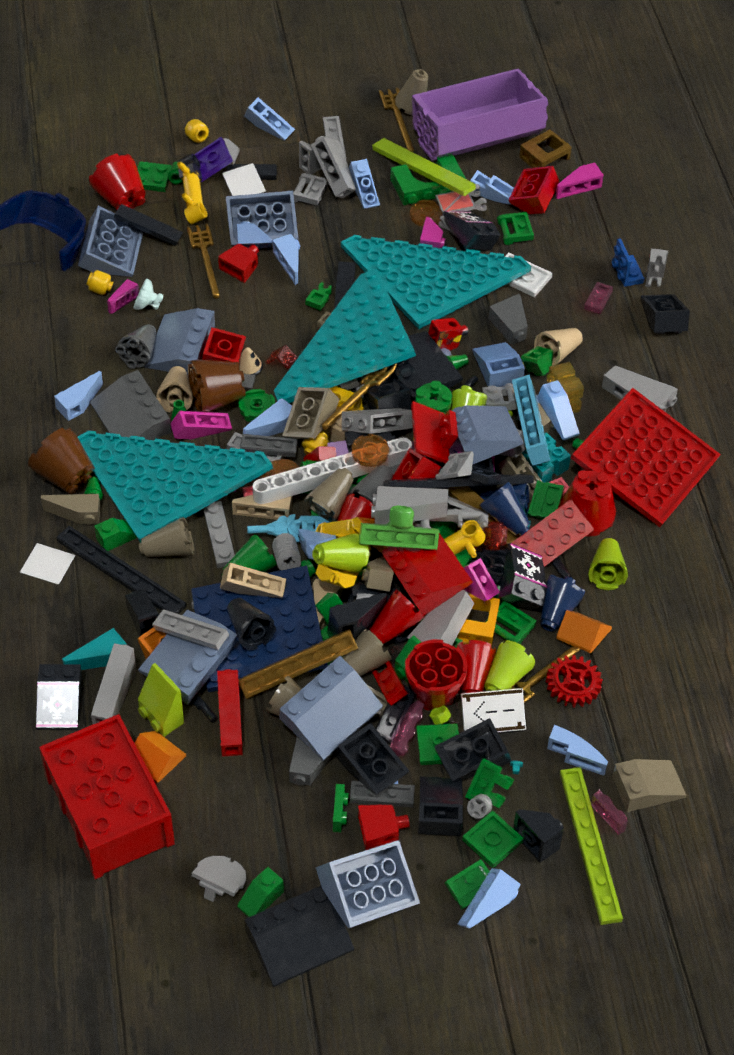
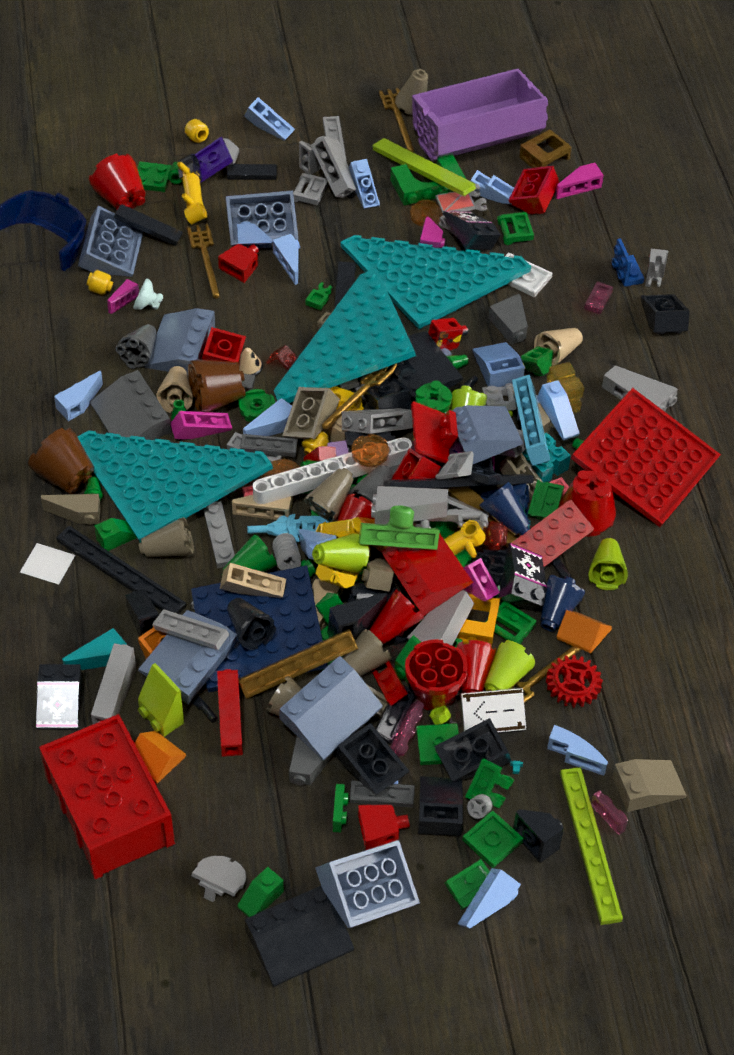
white sticker [222,163,266,196] -> none

